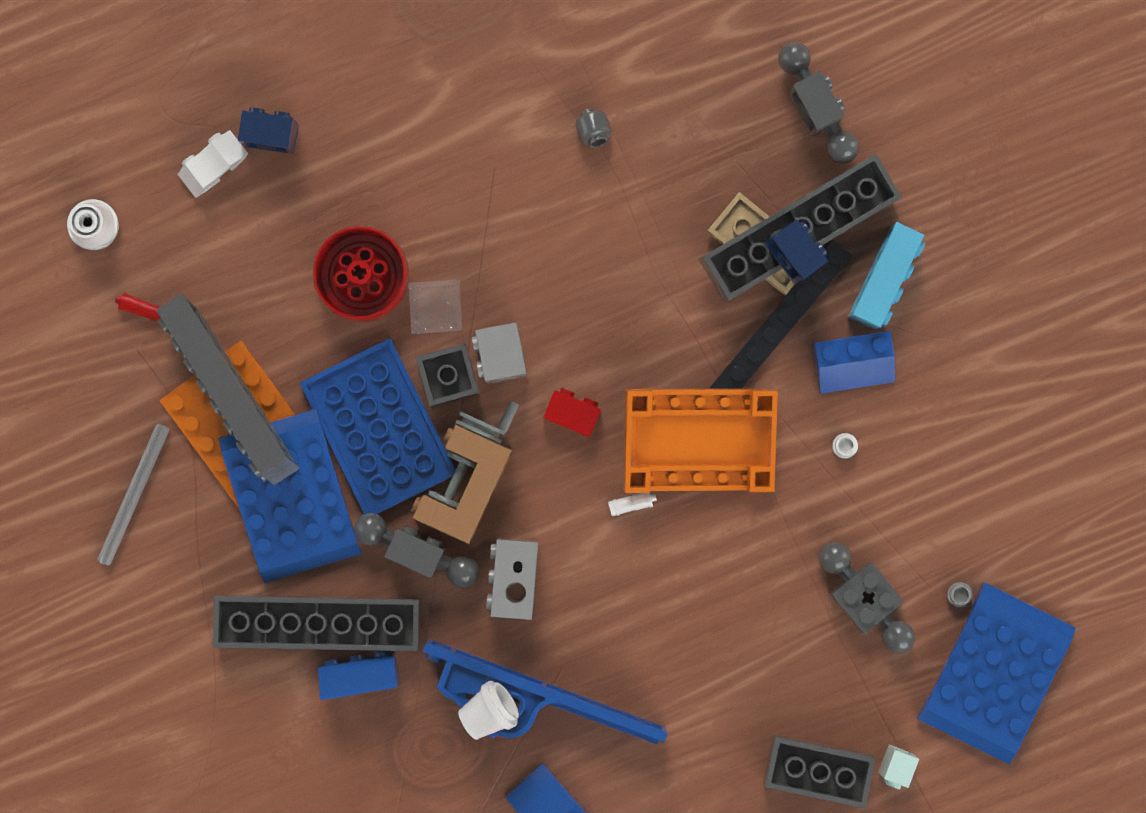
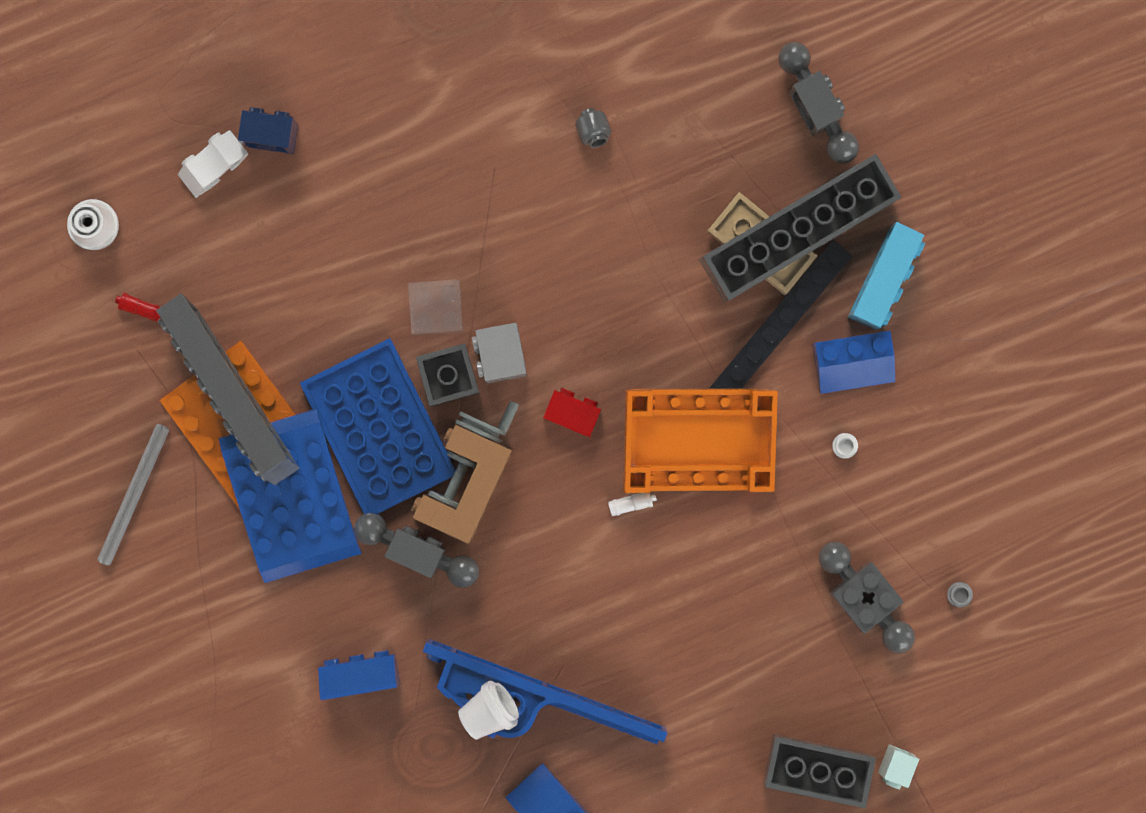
dark grey brick [213,595,421,651] -> none
red wheel [312,226,409,322] -> none
light grey piece [486,538,538,620] -> none
dark blue brick [764,219,828,284] -> none
blue slope [917,582,1076,764] -> none

